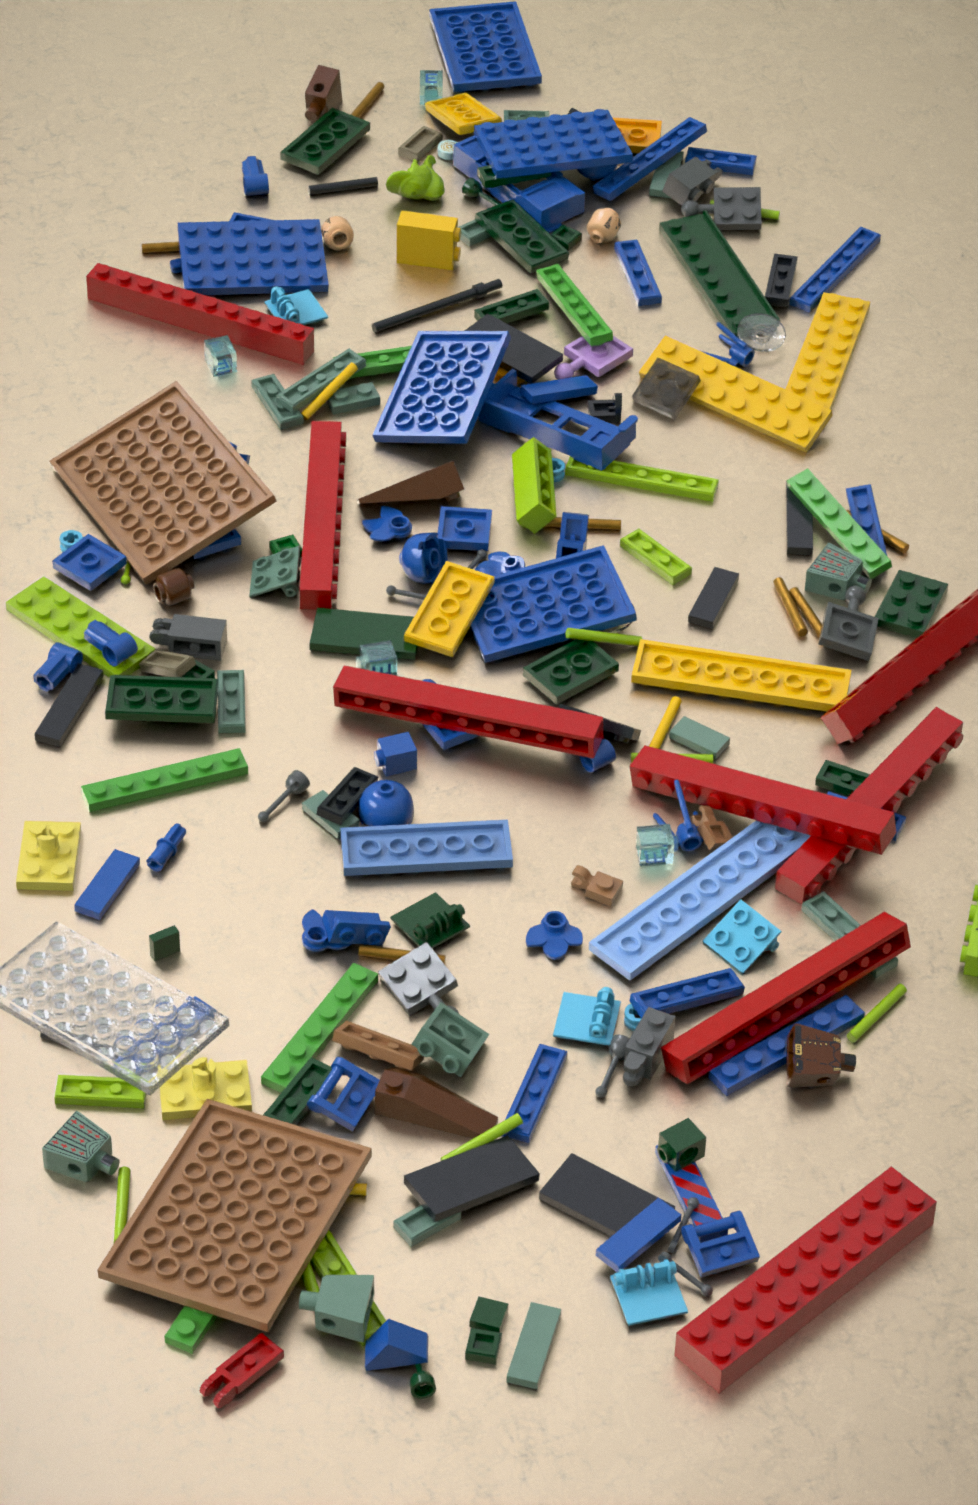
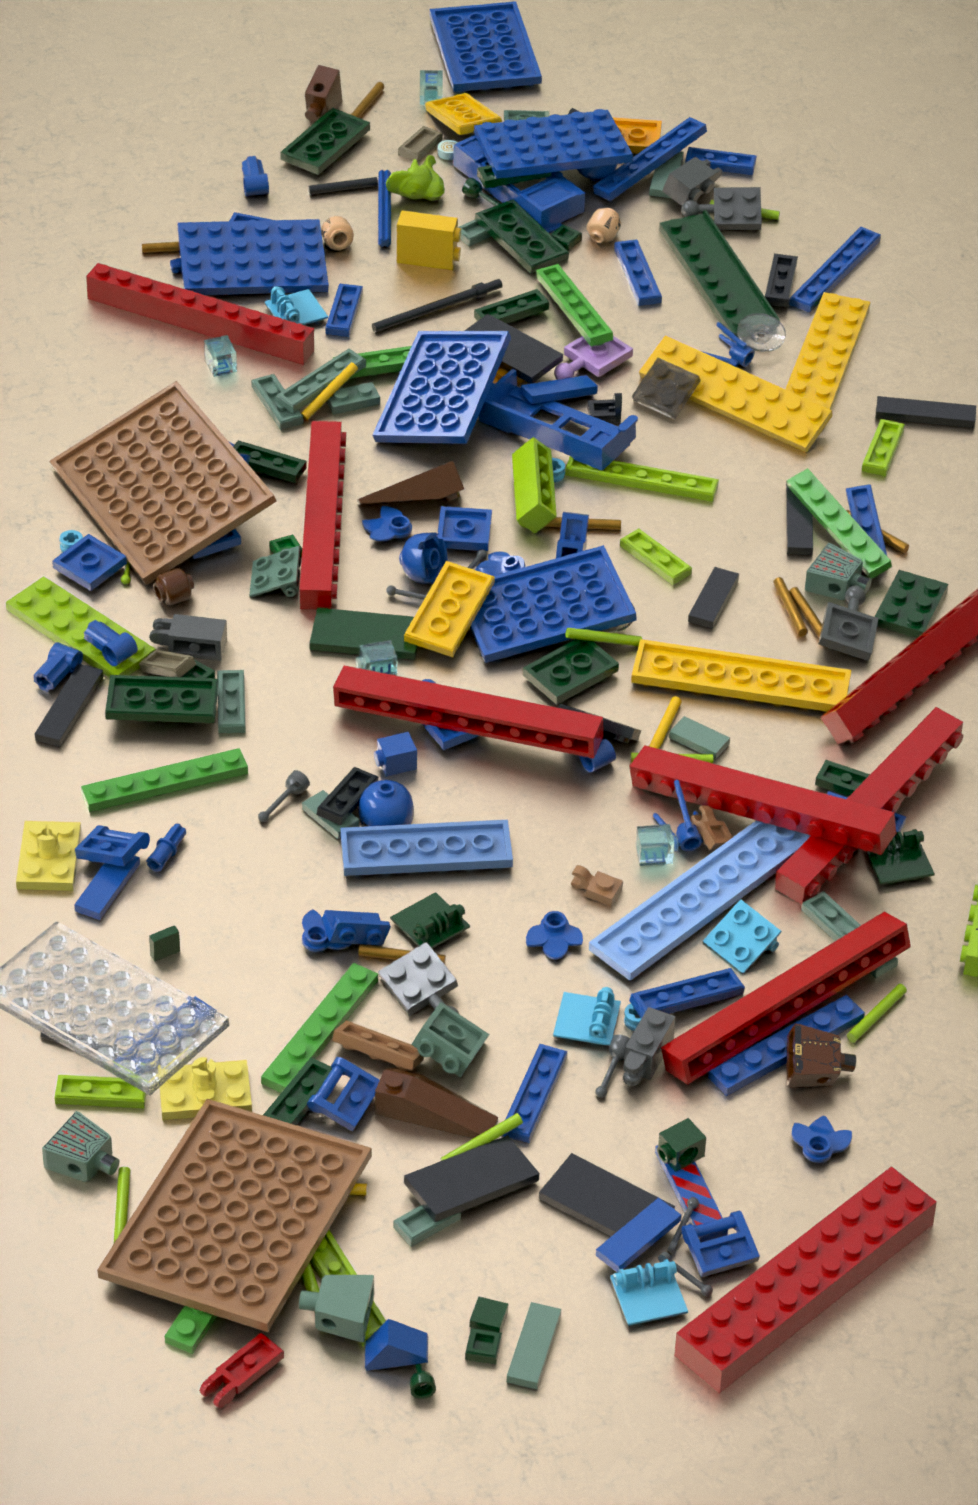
none -> blue plate [75,825,150,866]
none -> dark green plate [233,440,307,483]
none -> blue tile [325,283,363,337]
none -> blue axle [378,170,391,247]
none -> blue plate [791,1116,852,1163]
none -> lime tile [861,419,905,477]
none -> dark green hinge [866,829,935,885]
none -> black tile [875,396,977,428]

